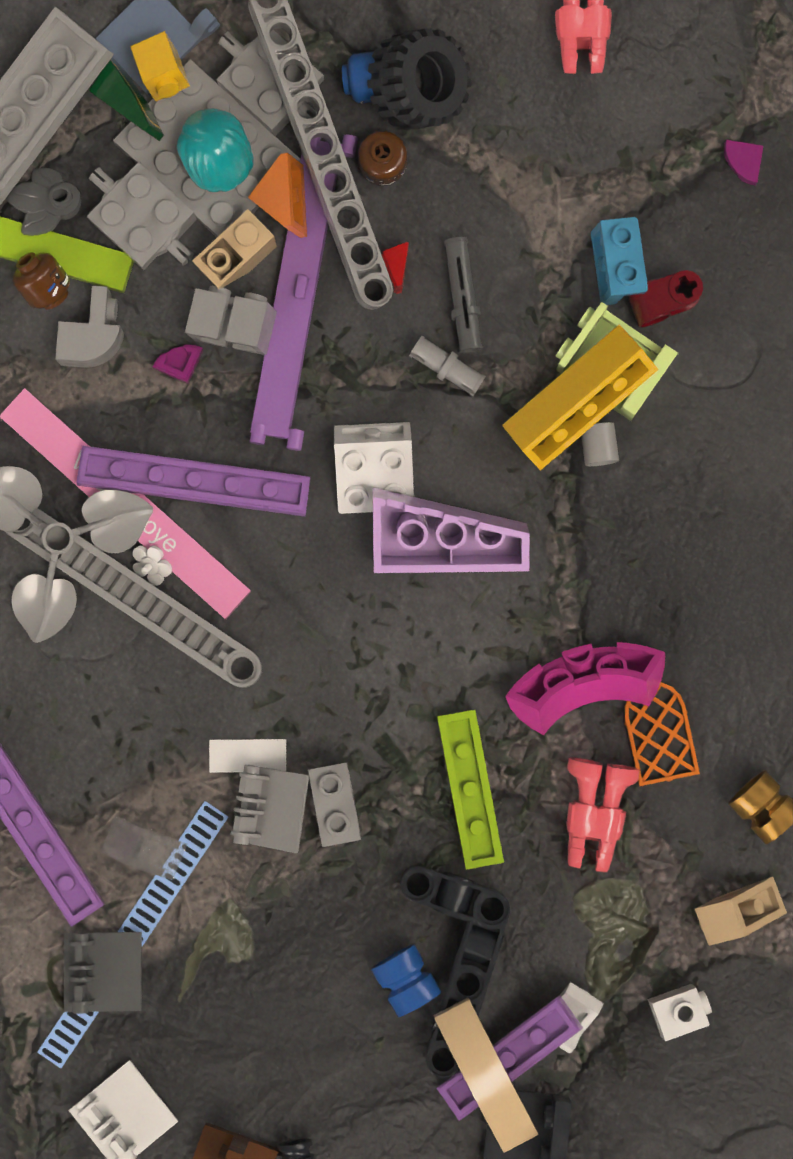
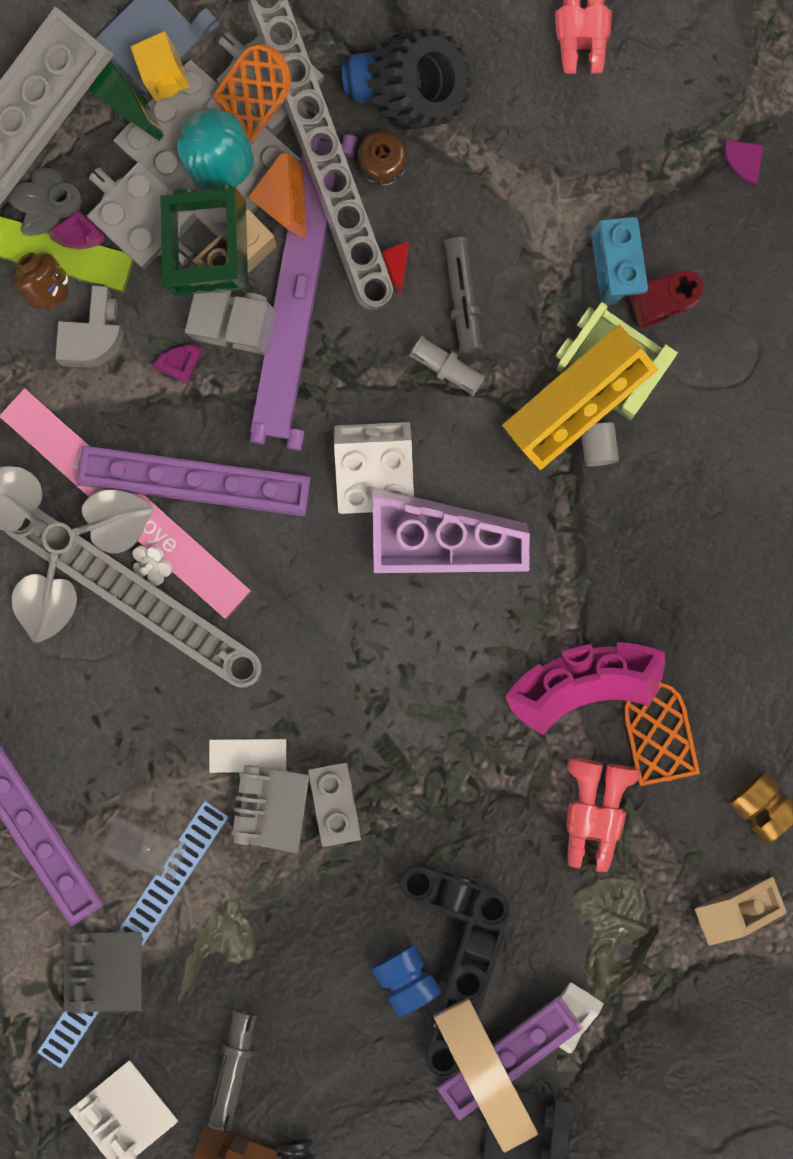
lime plate [437,710,504,870] -> none
white brick [647,984,712,1041] -> none
none -> magenta tile [50,210,104,249]
none -> dark green window [160,184,249,296]
none -> dark grey pin [207,1009,258,1131]
none -> orange window [213,43,291,142]

